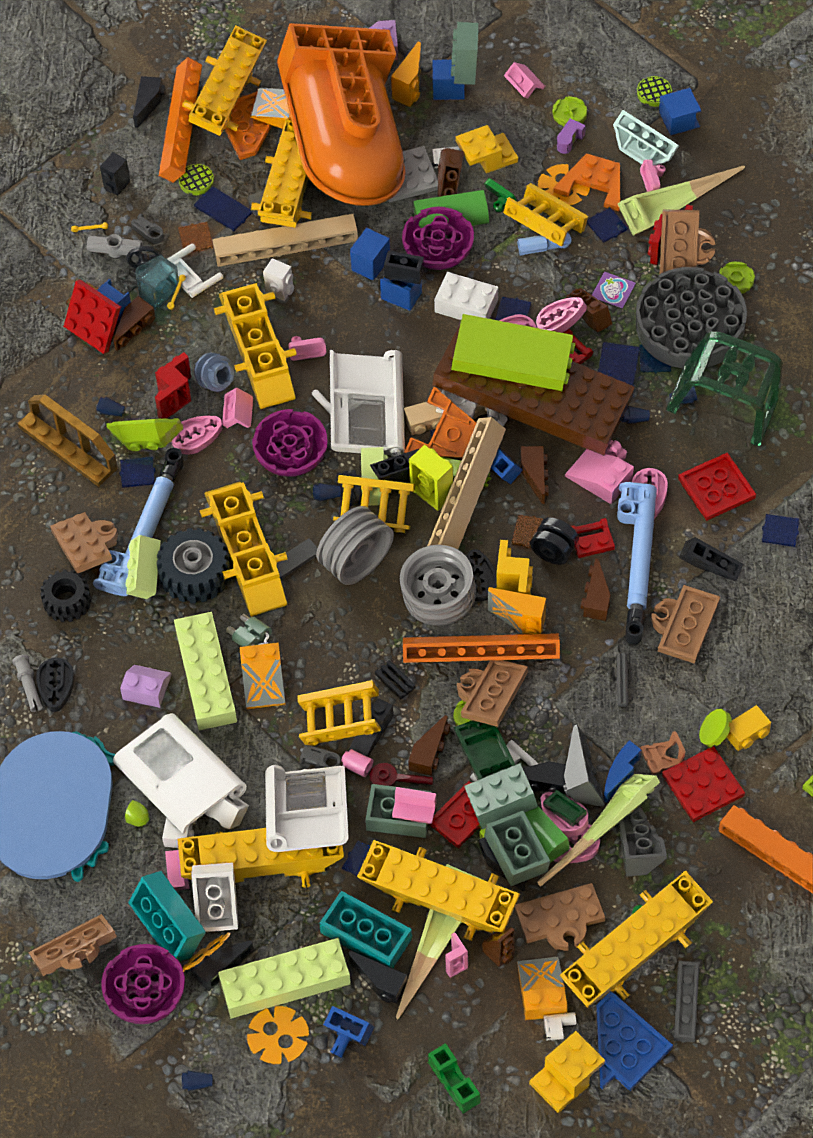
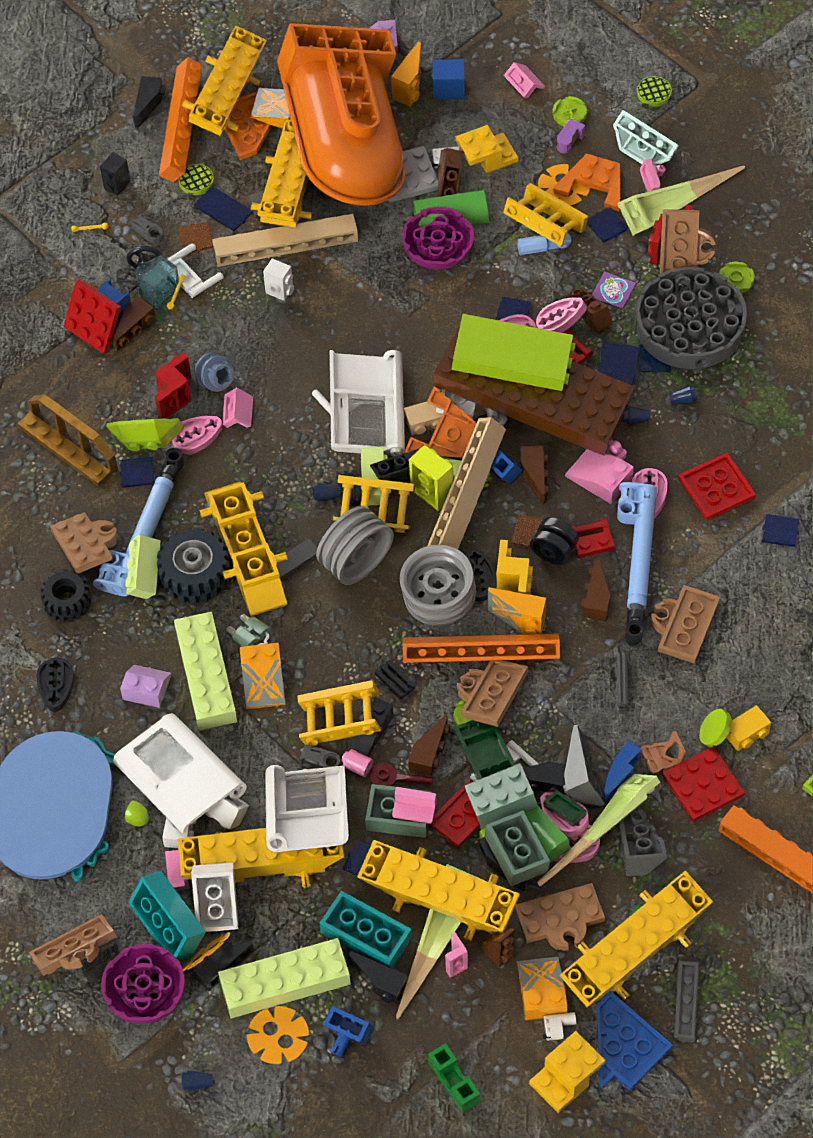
light grey pin [12,654,43,712] -> none
light grey piece [87,234,143,258] -> none
dark blue cone [96,397,125,417] -> none
yellow piece [214,283,297,409] -> none
magenta brick [252,409,328,477] -> none
bright pink piece [288,336,326,361] -> none
blue piece [350,228,390,280] -> none
blue piece [380,277,422,310] -> none
black brick [384,250,424,285] -> none
white brick [434,272,498,320] -> none
sand green brick [451,22,479,85] -> none
green piece [484,178,517,213] -> none
blue piece [659,88,701,135] -> none
clear green windscreen [666,332,783,446] -> none
black slope [679,537,743,581] -> none

